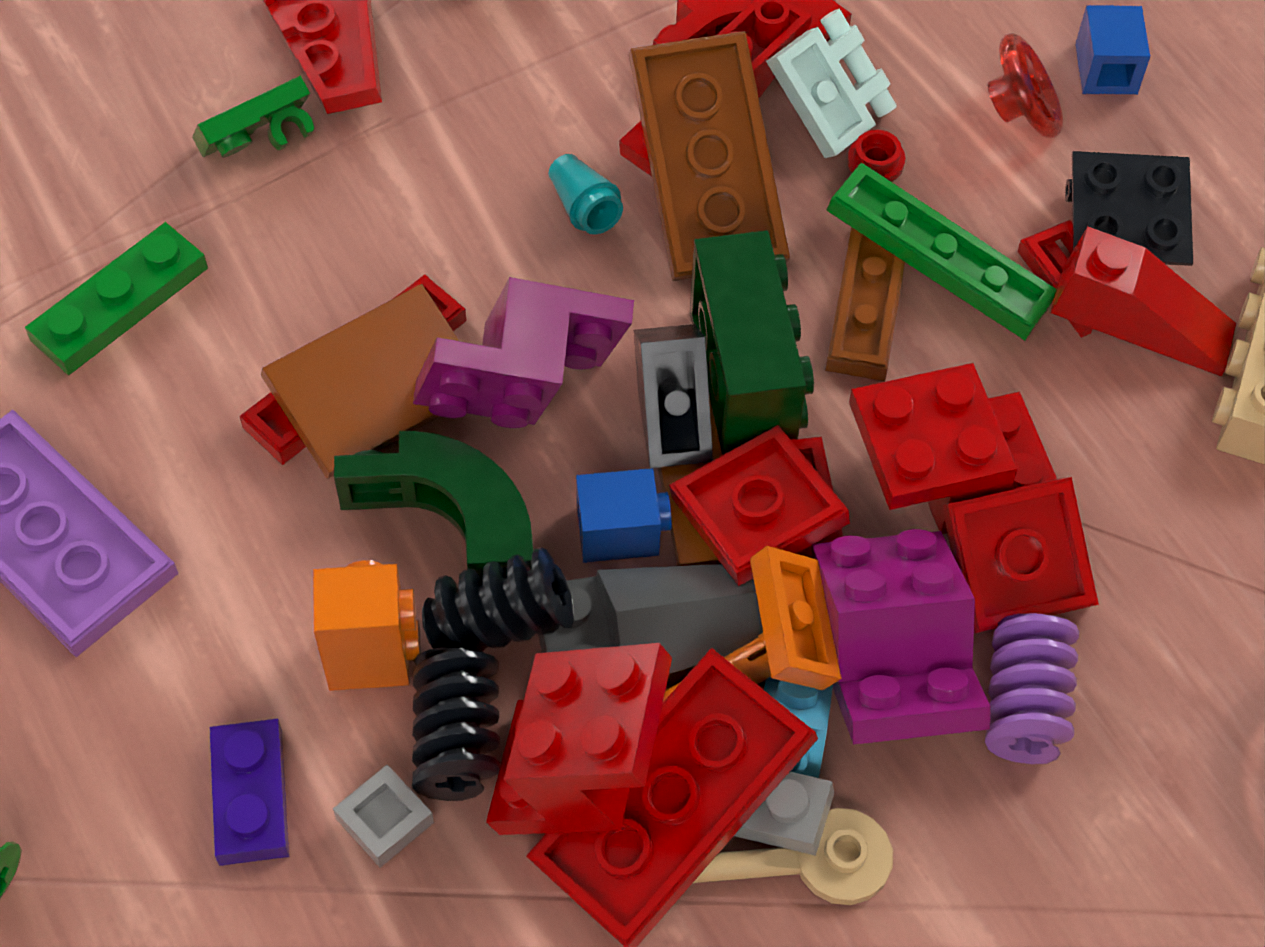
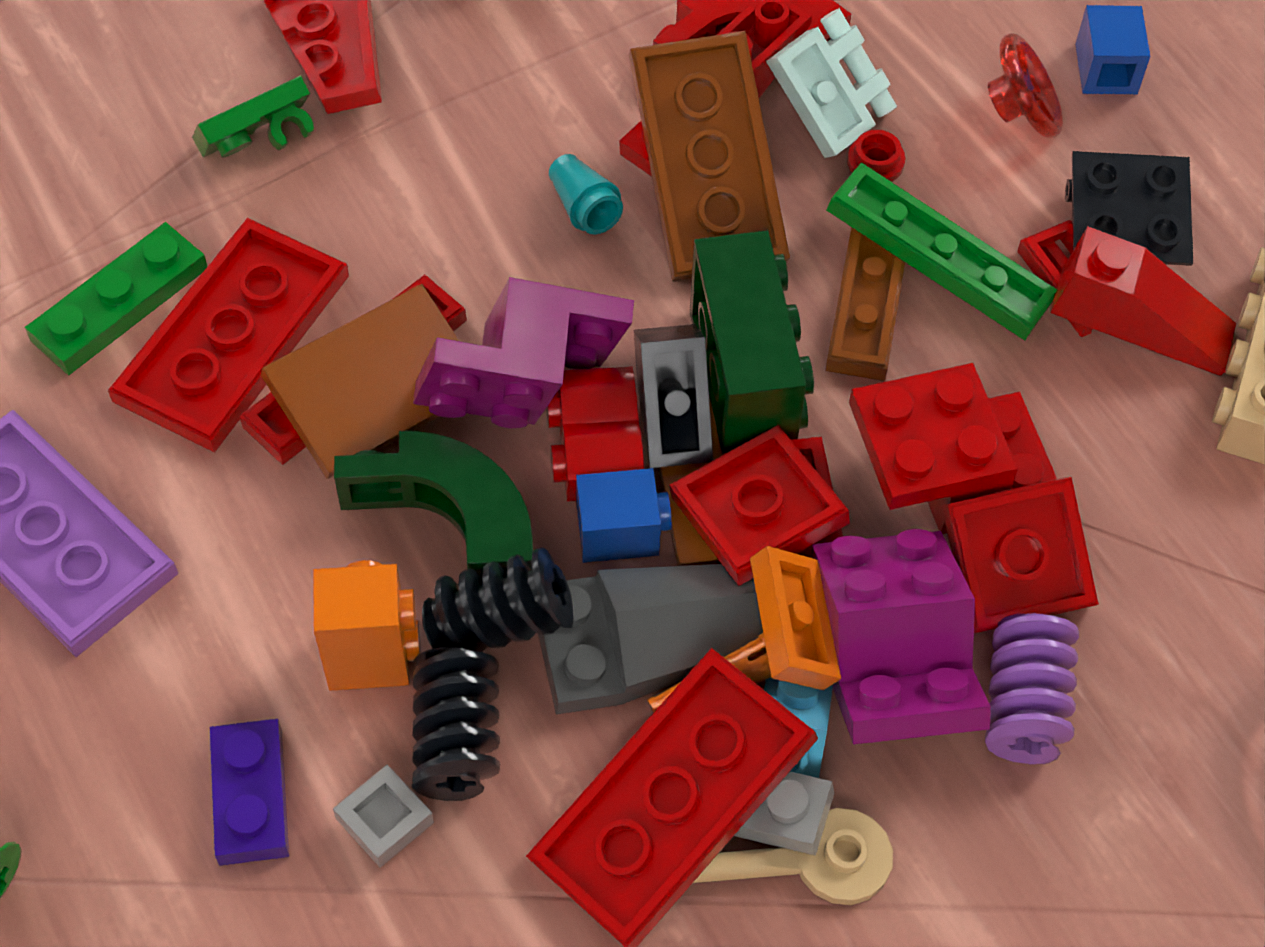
red bracket [486,643,672,835] -> none
none -> red tile [108,218,349,453]
none -> red brick [546,366,644,502]

